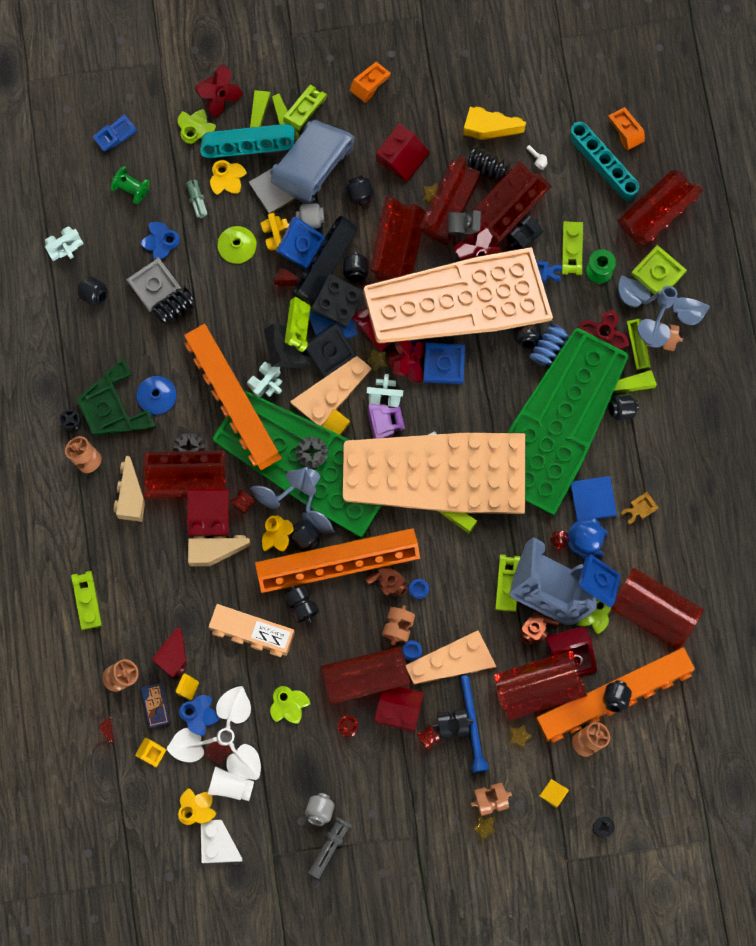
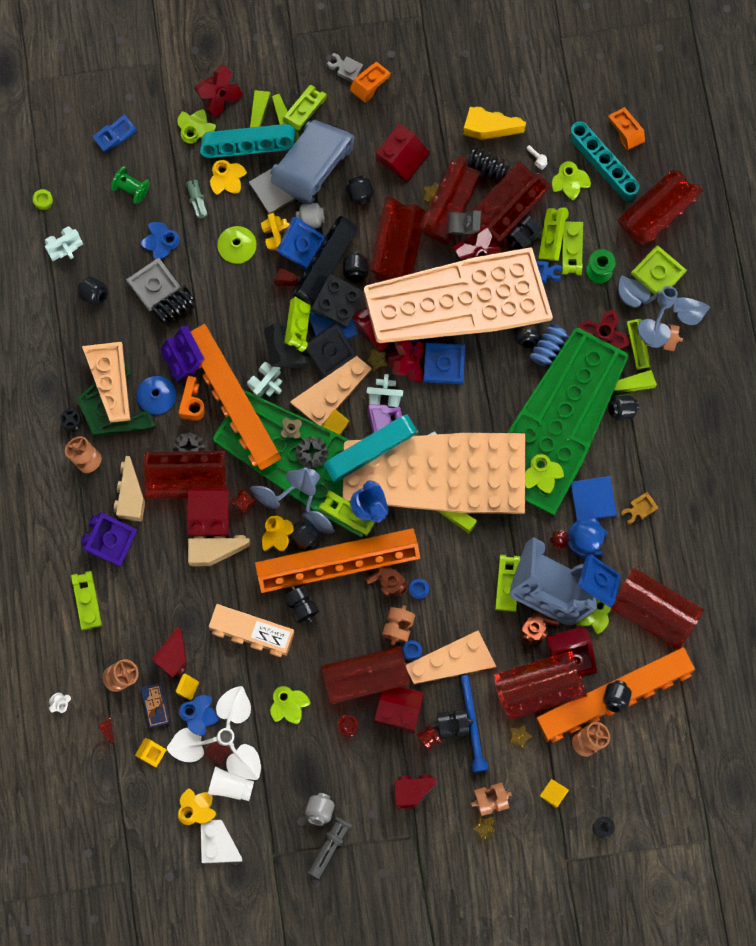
none -> lime tile [33,189,53,210]
none -> white plate [49,693,71,713]
none -> dark purple plate [80,512,137,566]
none -> light nougat wing [82,342,130,422]
none -> dark purple plate [160,326,204,382]
none -> orange plate [179,376,205,421]
none -> dark tan plate [281,418,302,439]
none -> lime plate [318,491,375,536]
none -> teal beam [323,414,418,482]
none -> light grey plate [327,53,363,82]
none -> blue helmet [350,480,388,522]
none -> dark red slope [394,775,437,809]
none -> lime plate [525,454,564,494]
none -> lime plate [538,208,569,261]
none -> lime plate [552,161,591,200]

